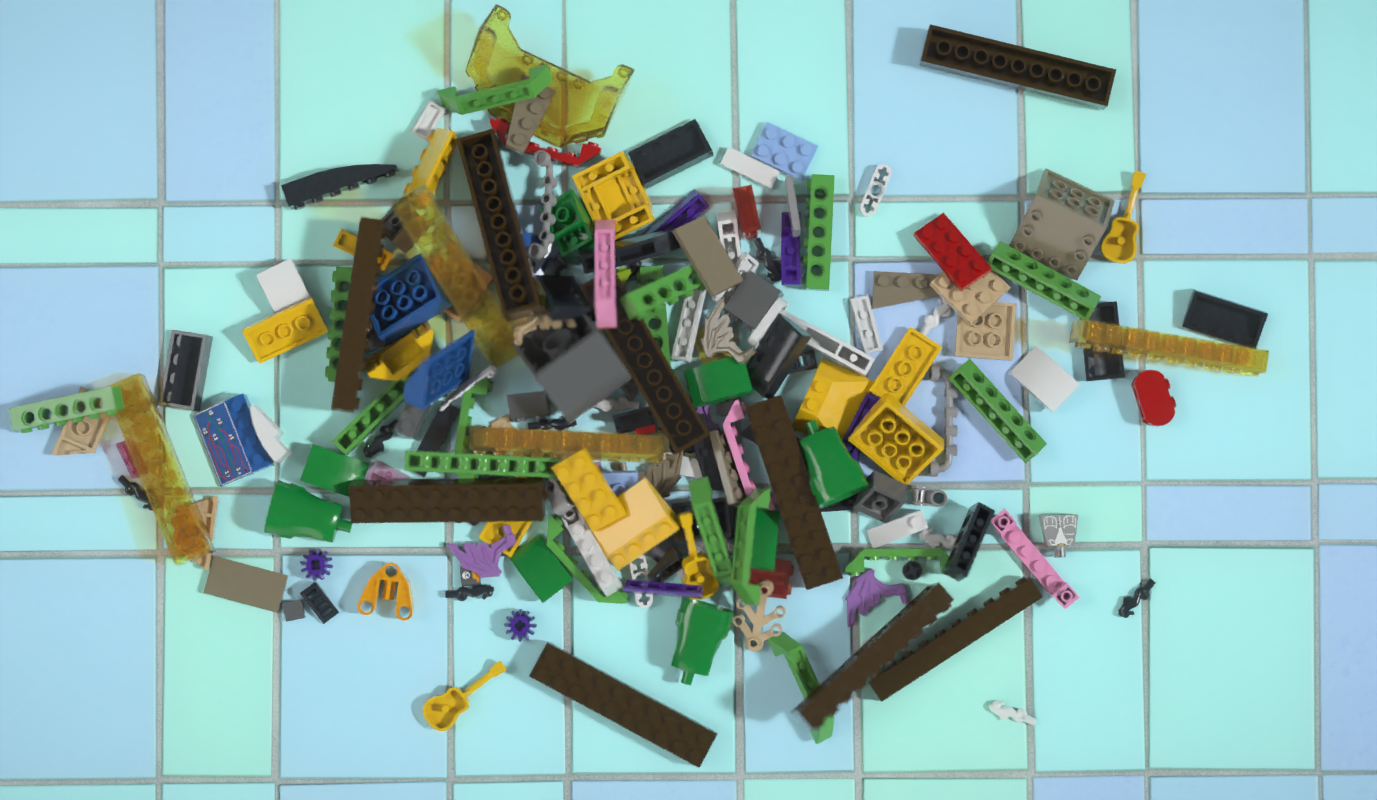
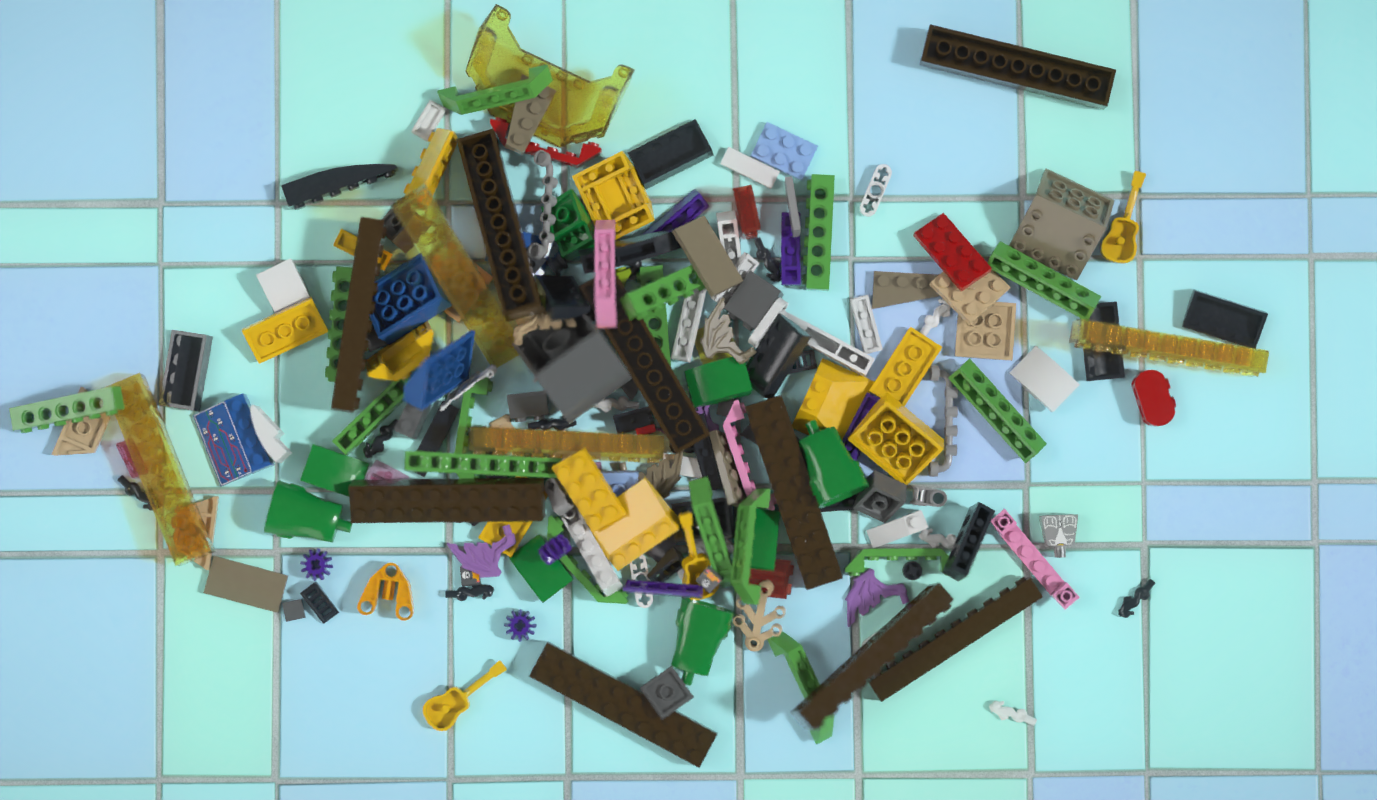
none -> dark purple gear [538,534,572,565]
none -> dark grey tile [640,666,694,720]
none -> dark grey tile [695,566,723,593]

